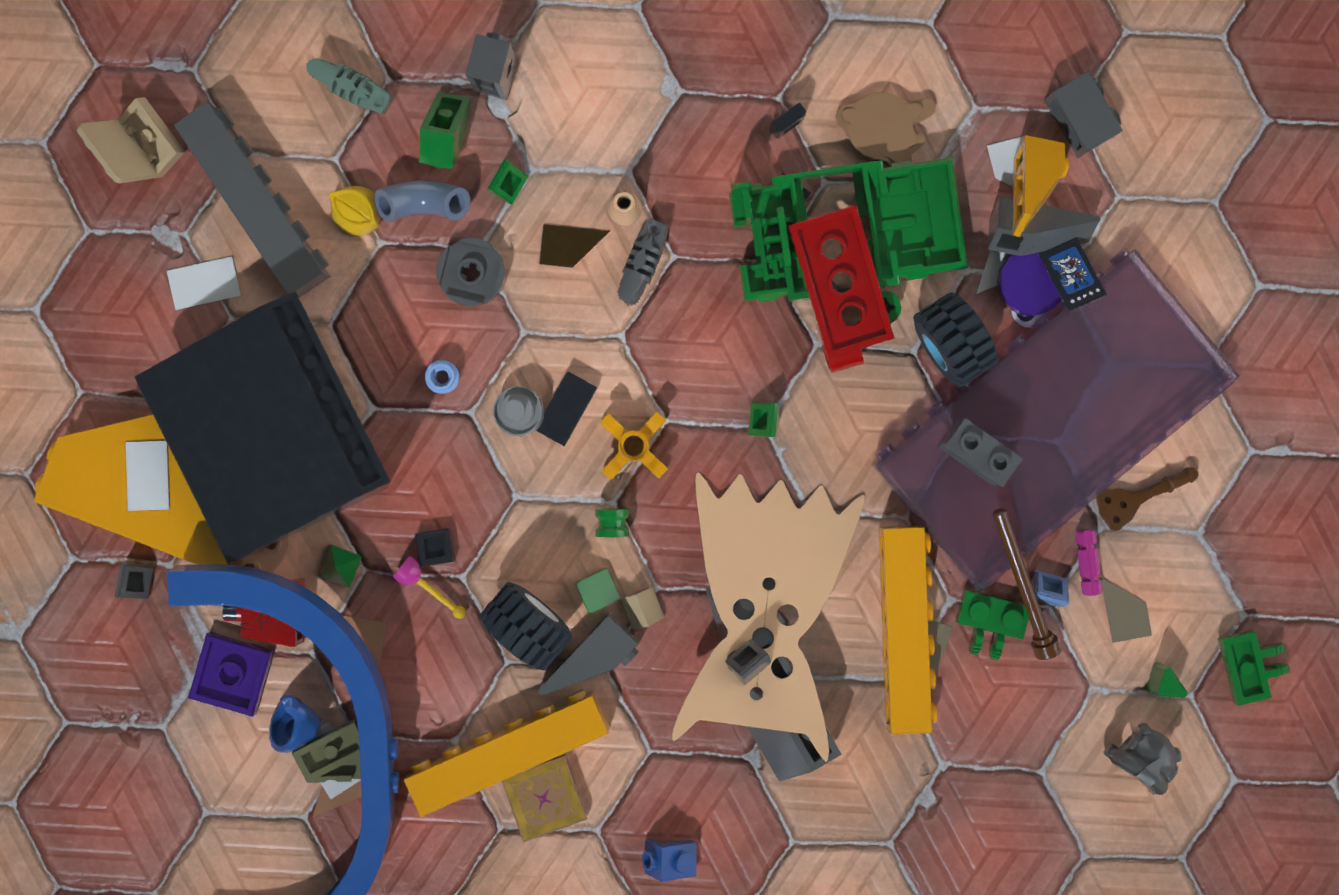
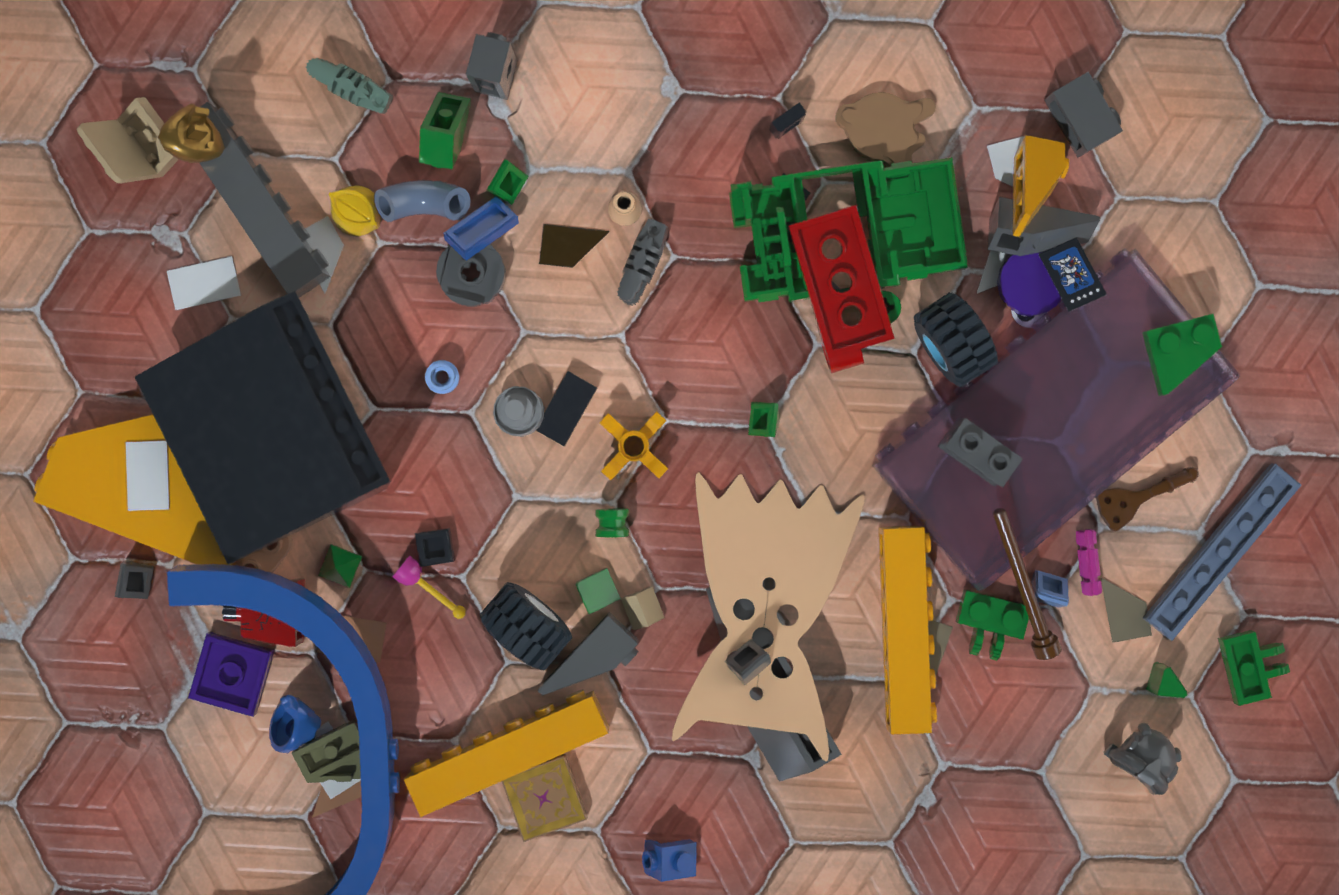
none -> pearl gold piece [158,103,225,163]
none -> white sticker [305,216,344,293]
none -> blue tile [443,196,519,261]
none -> green wing [1142,314,1222,396]
none -> sand blue tile [1143,463,1301,641]

